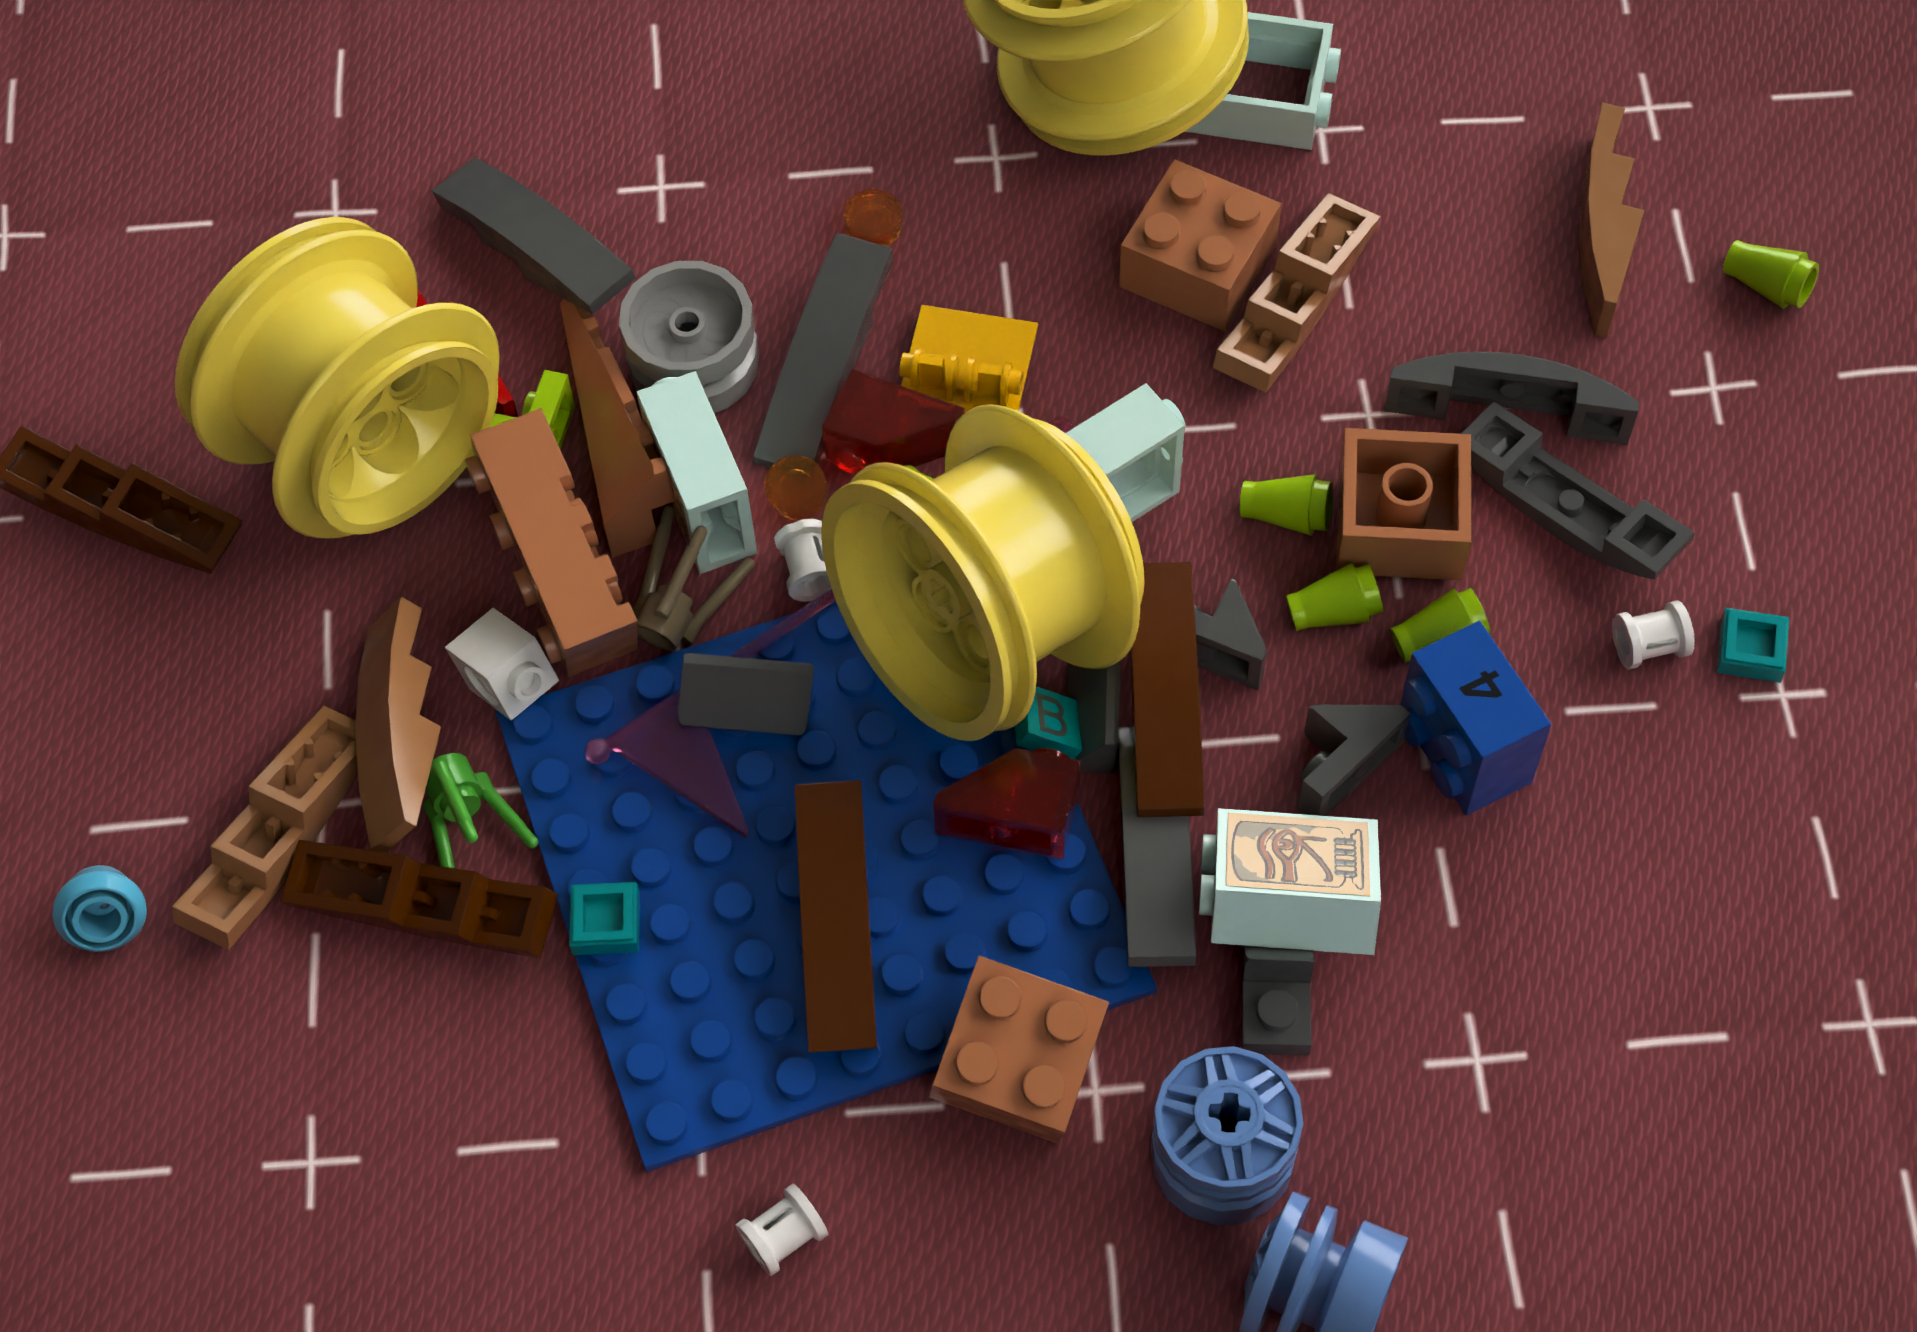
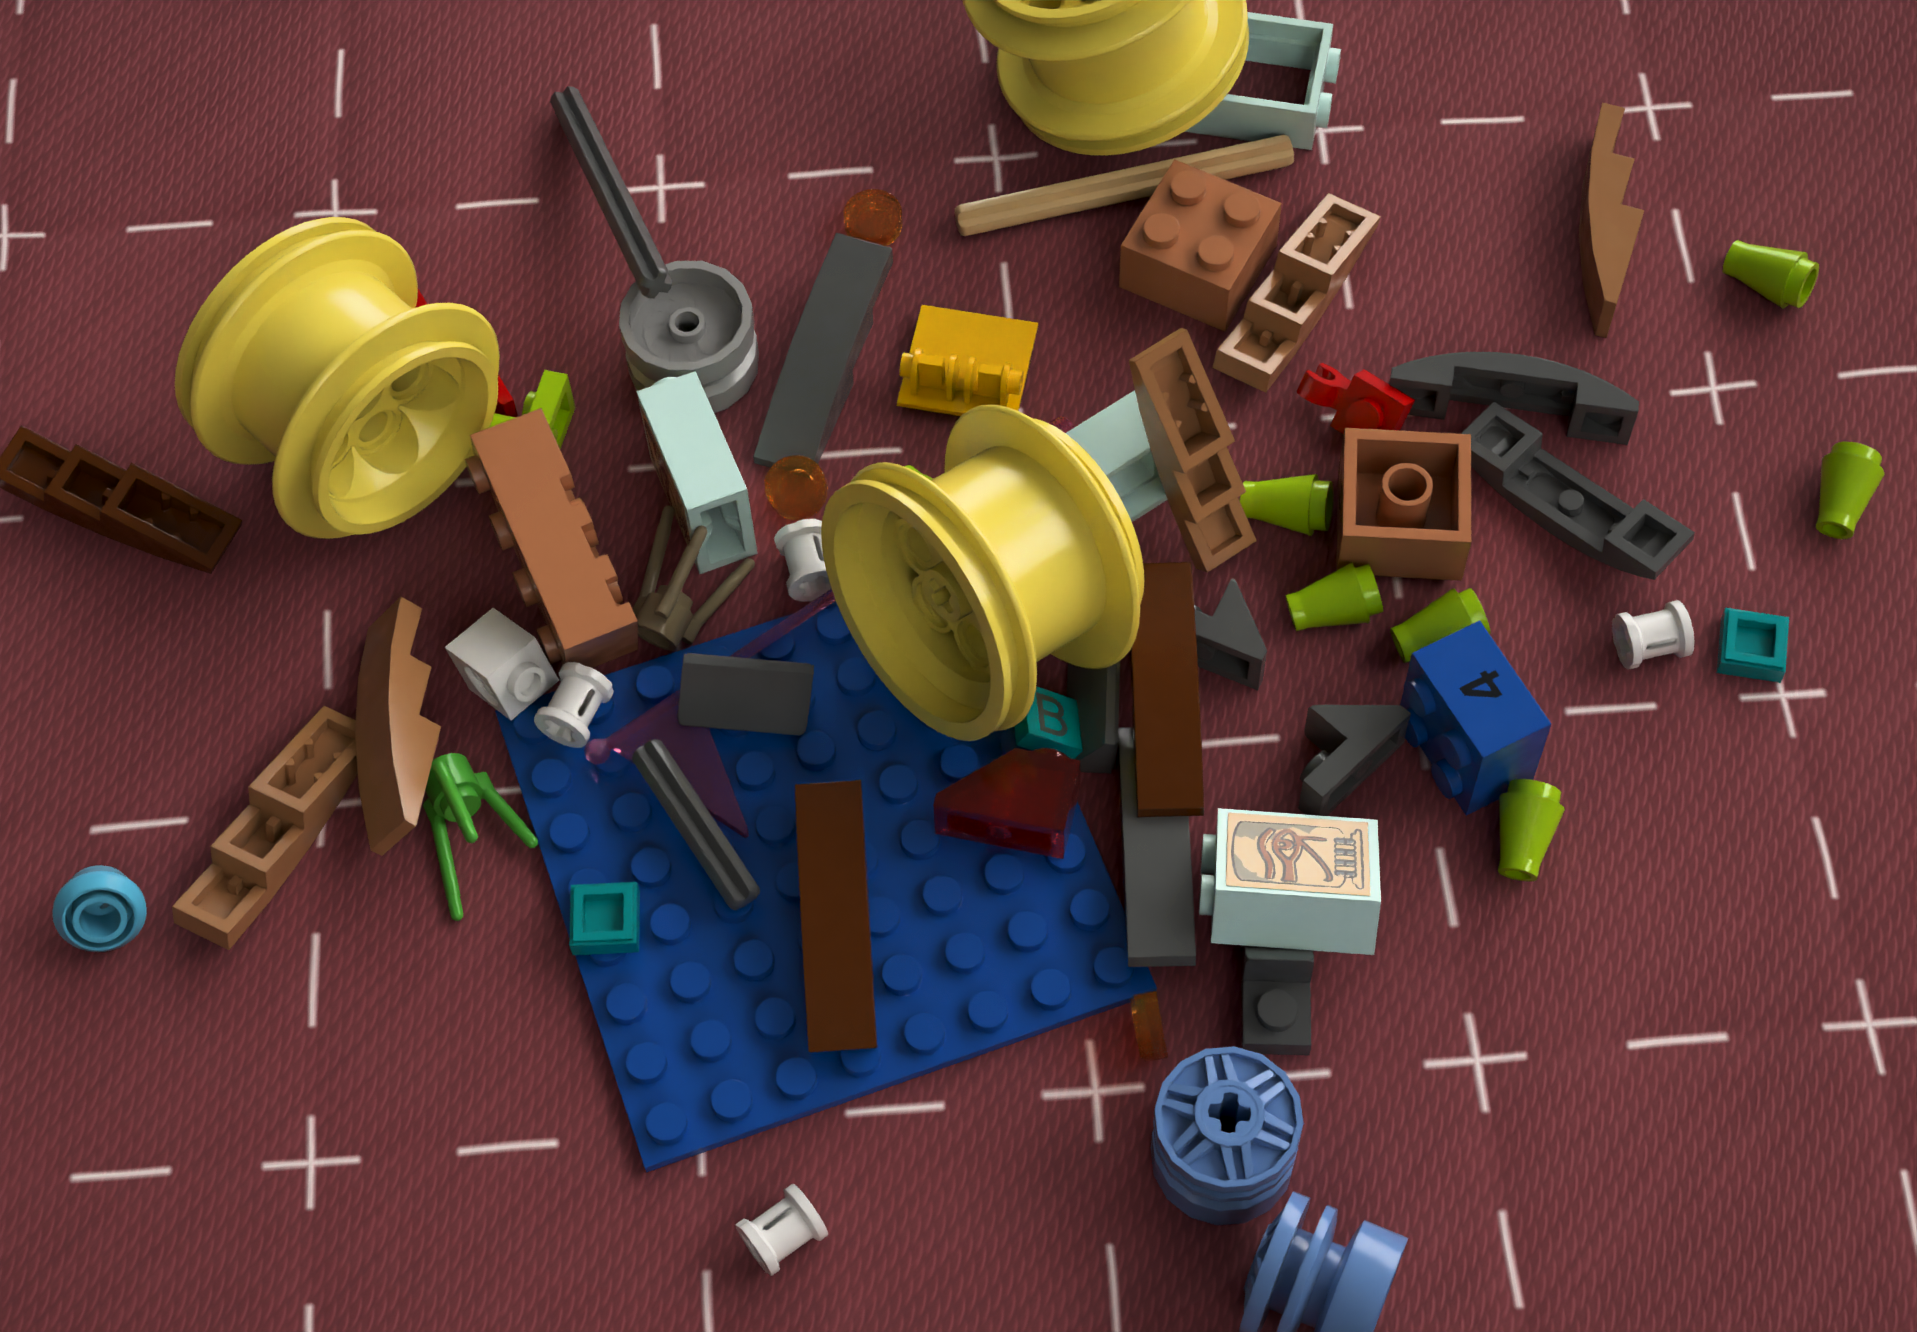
reddish brown slope [280,840,558,958] -> none
dark grey slope [432,157,636,314] -> none
nougat wedge [560,299,675,558] -> none
clear red slope [822,369,965,474] -> none
nougat brick [929,955,1109,1144] -> none
none -> white bush [534,662,614,748]
none -> dark grey axle [550,86,673,299]
none -> dark grey axle [632,739,760,910]
none -> tan axle [955,135,1294,236]
none -> medium nougat slope [1129,328,1257,573]
none -> clear orange tile [1130,991,1169,1062]
none -> red plate [1296,363,1415,434]
none -> lime cone [1498,779,1565,882]
none -> lime cone [1816,442,1884,539]

